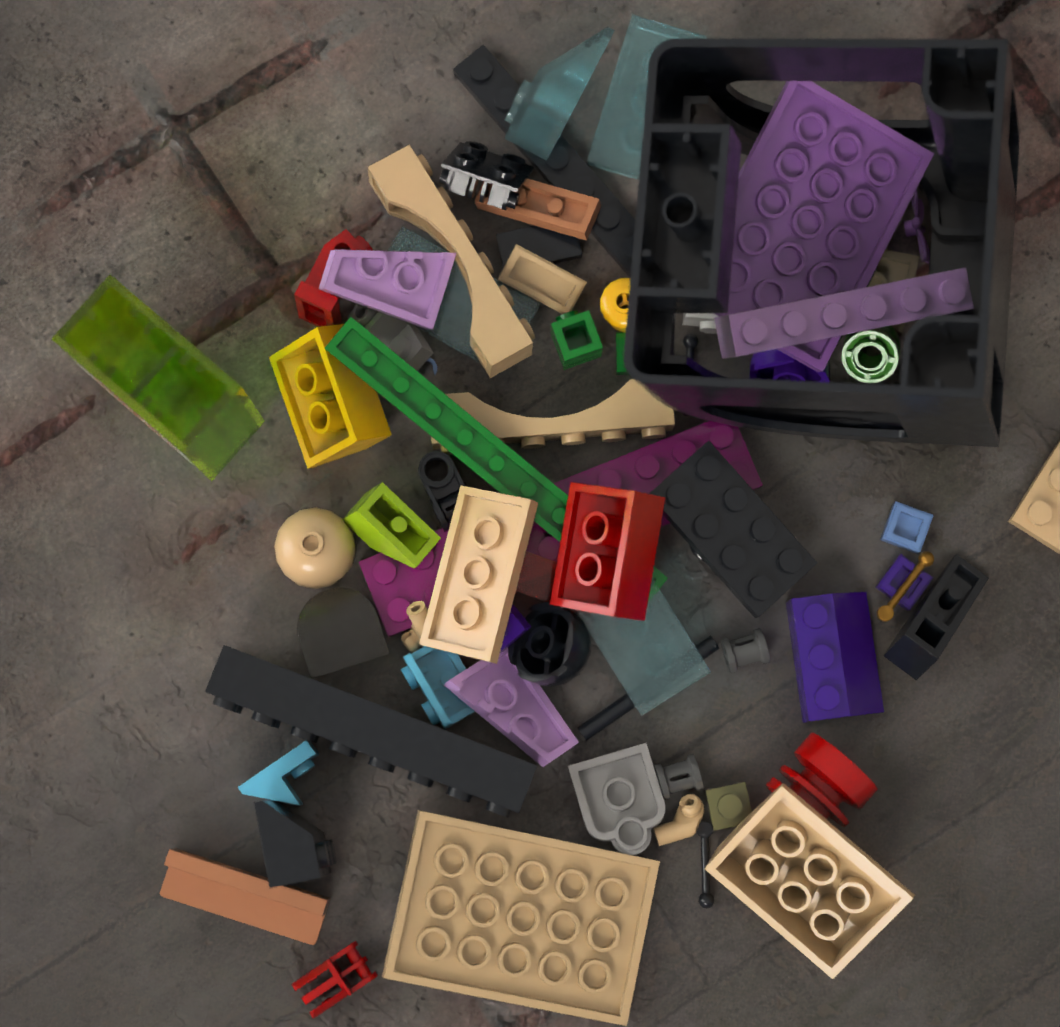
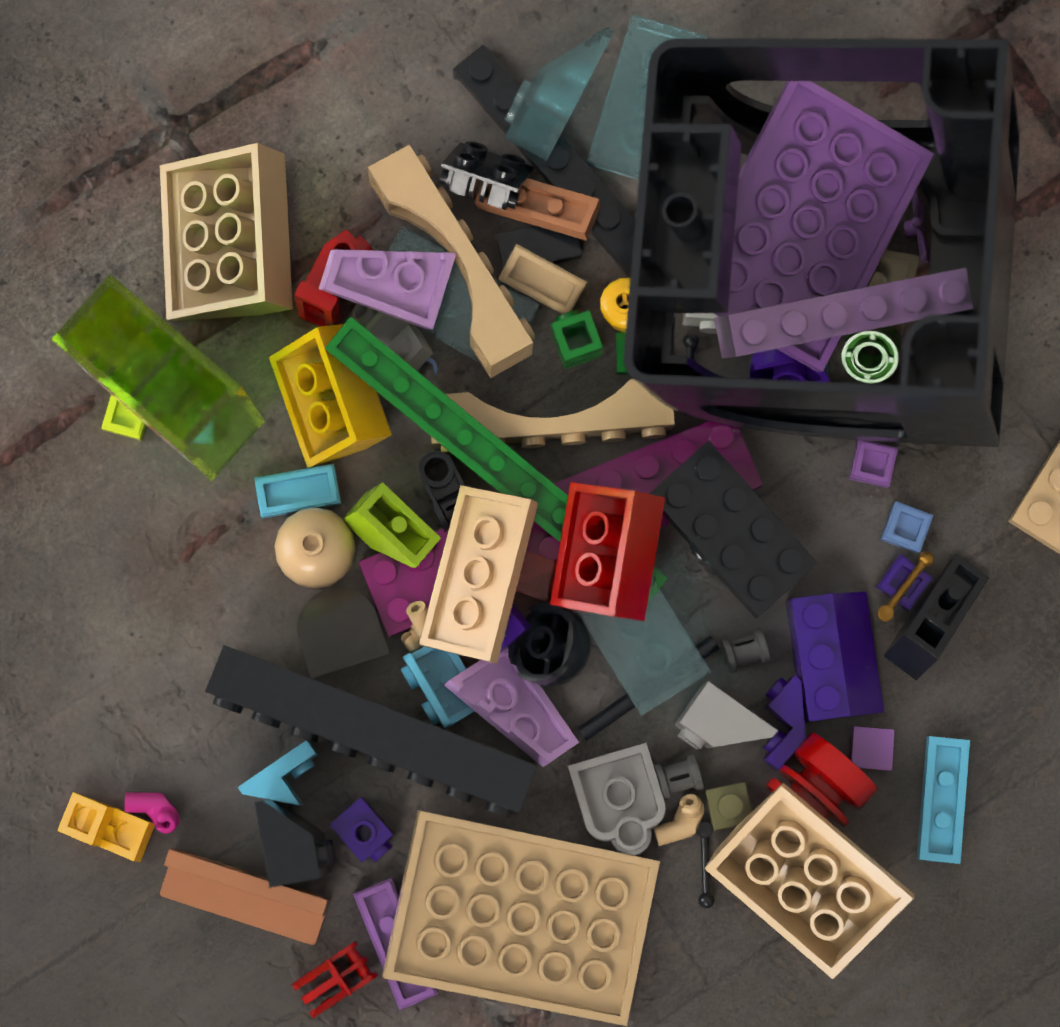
none -> yellow slope [57,792,155,862]
none -> neon yellow tile [101,390,153,441]
none -> dark pink arm [124,792,180,834]
none -> tan slope [160,143,293,321]
none -> medium azure tile [254,464,342,519]
none -> dark purple brick [329,797,395,863]
none -> medium lavender tile [353,877,438,1010]
none -> light grey slope [674,681,778,750]
none -> dark purple slope [762,675,806,770]
none -> medium lavender tile [849,440,898,488]
none -> medium lavender tile [850,726,895,771]
none -> medium azure plate [916,736,970,864]

